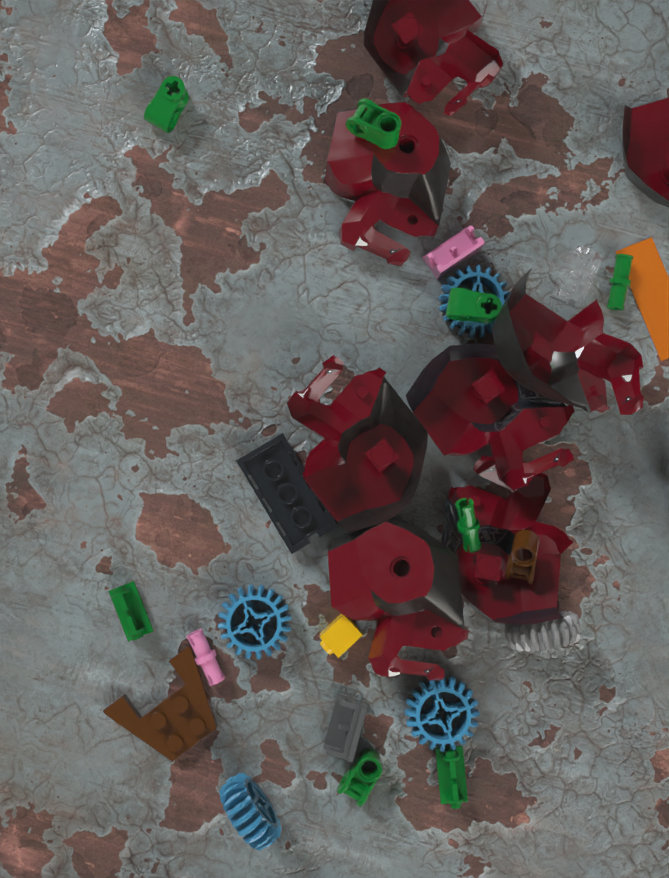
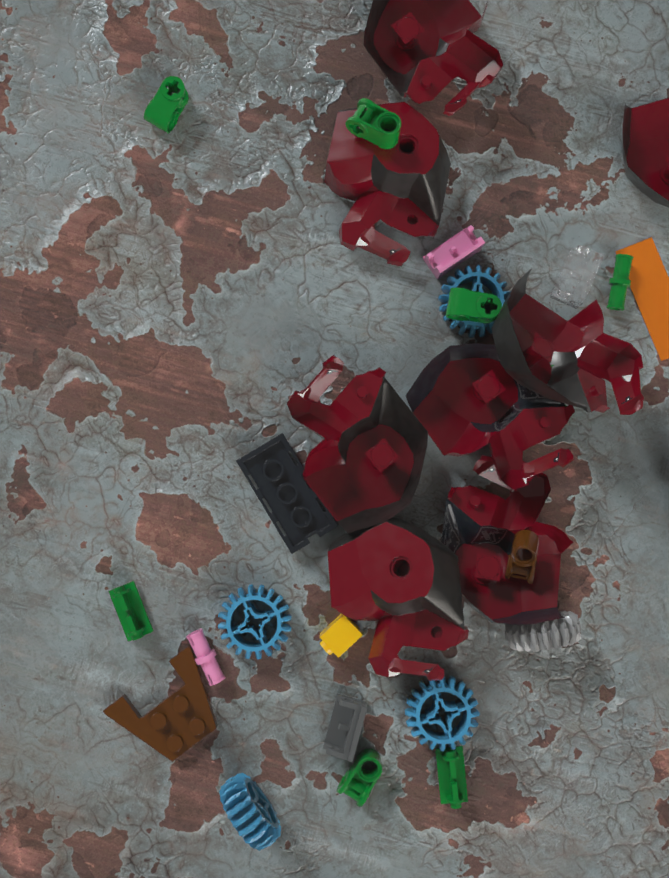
green pin [455,498,481,553] -> none

